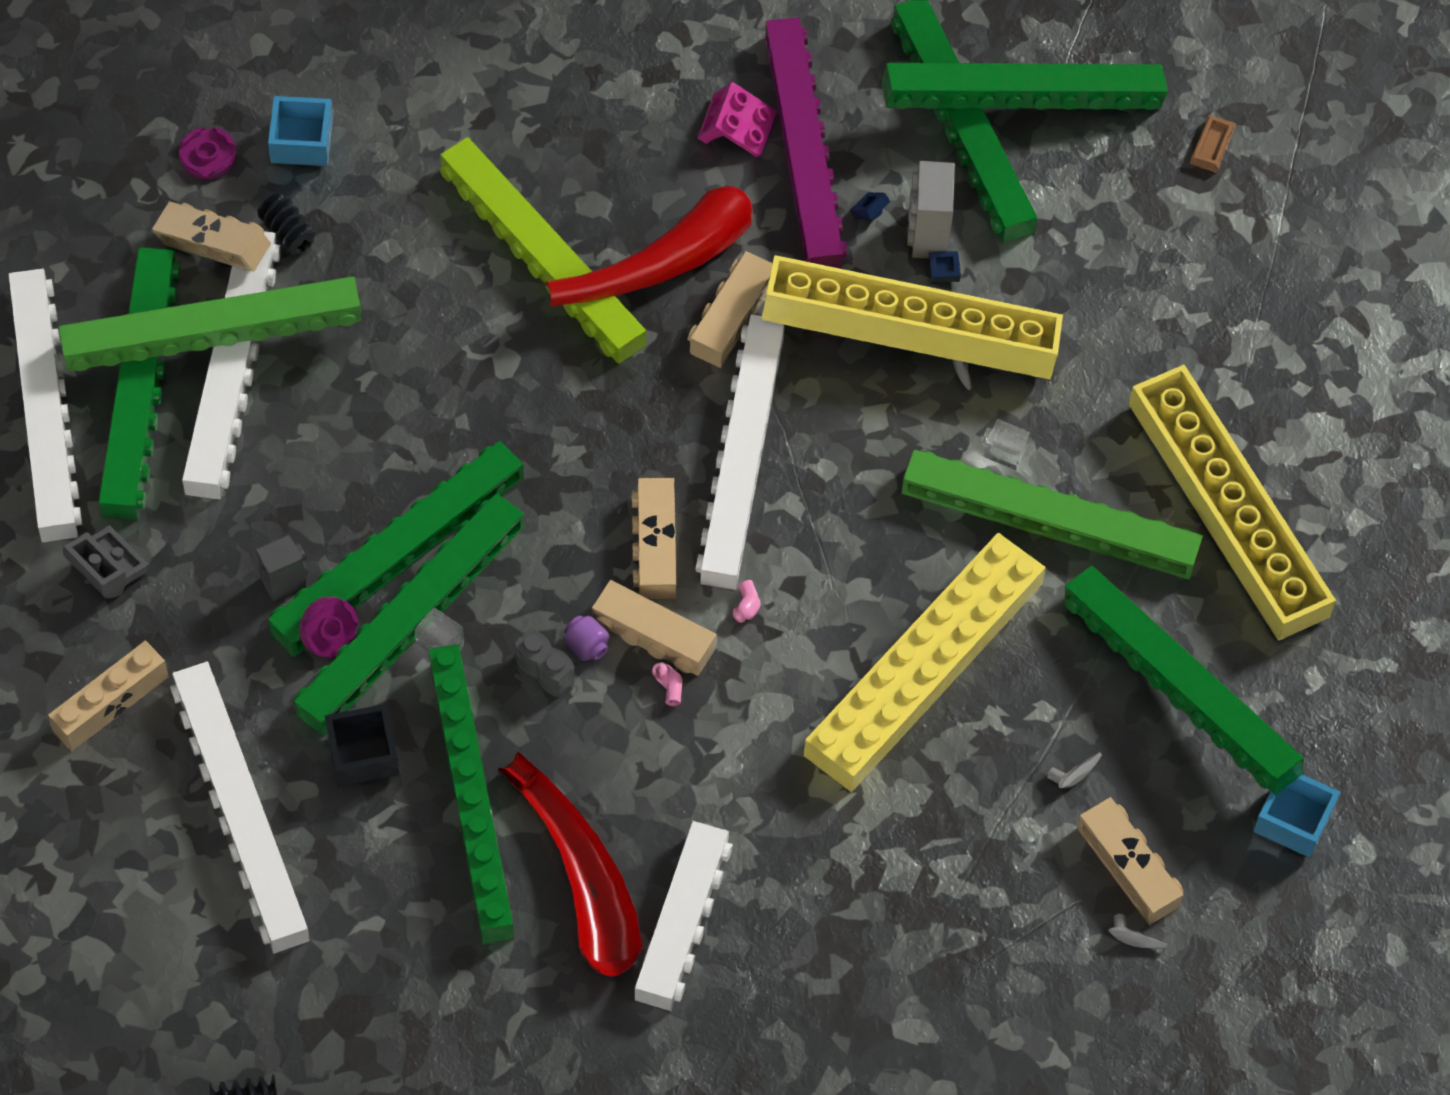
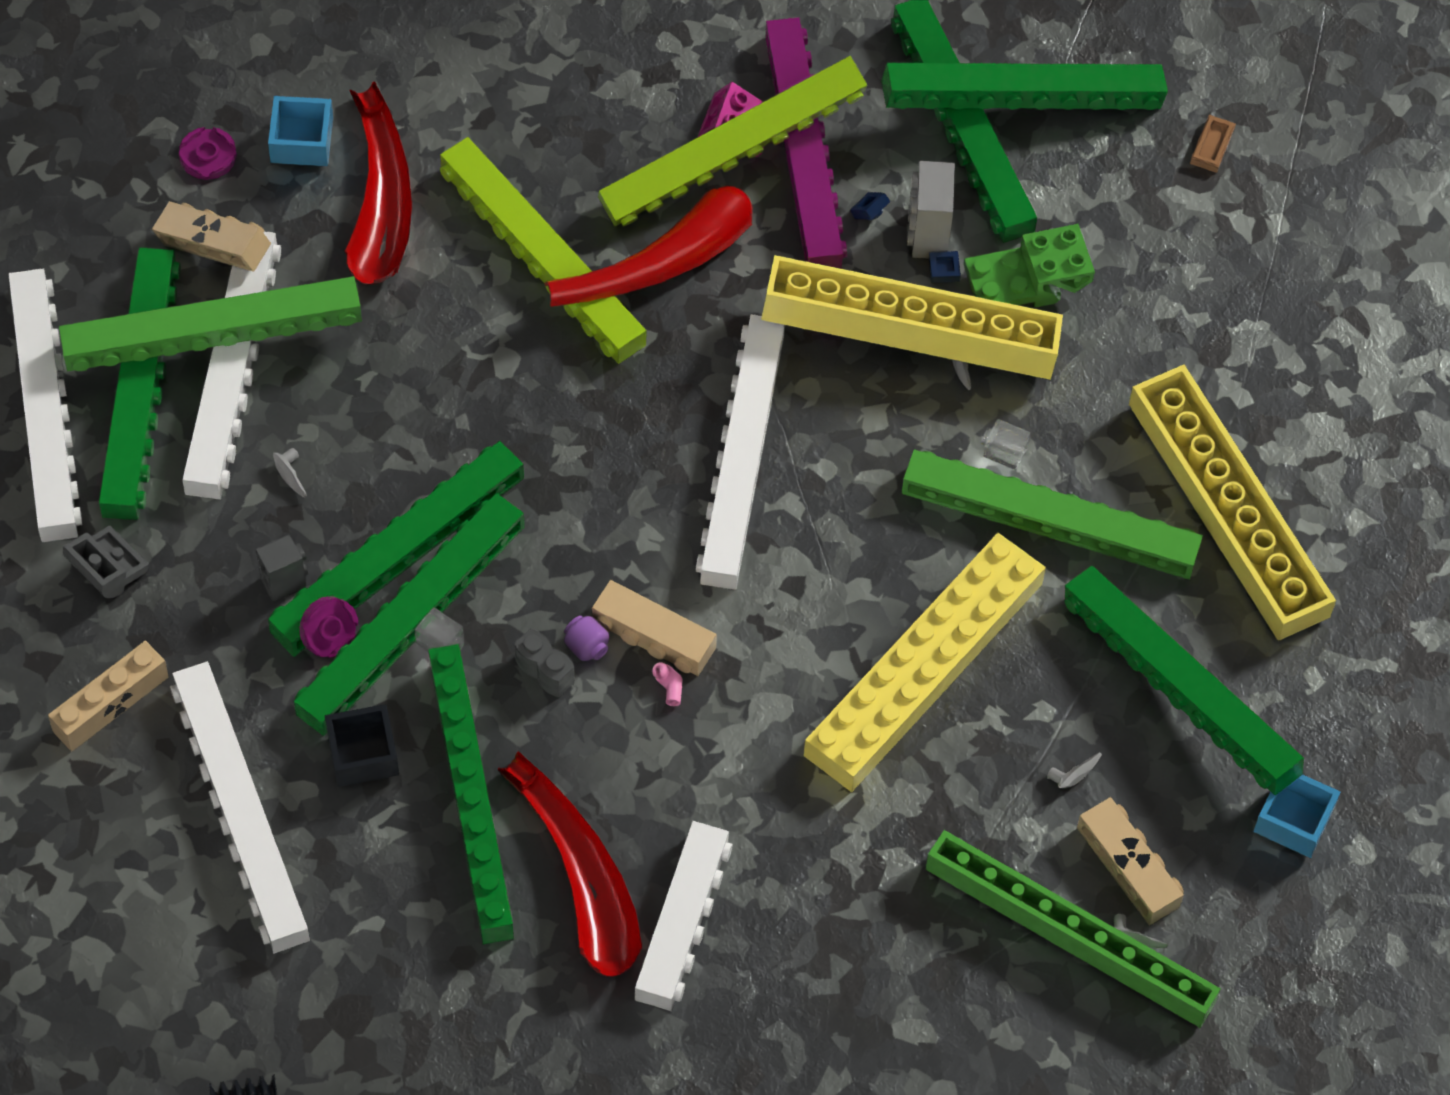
black piece [257,193,318,255] -> none
tan brick [632,478,676,599] -> none
tan brick [688,251,773,368] -> none
bright pink arm [732,580,761,623] -> none
none -> light grey bar [273,448,307,498]
none -> red animal [345,81,412,285]
none -> lime brick [598,55,867,226]
none -> bright green brick [925,830,1221,1028]
none -> bright green piece [964,224,1095,308]

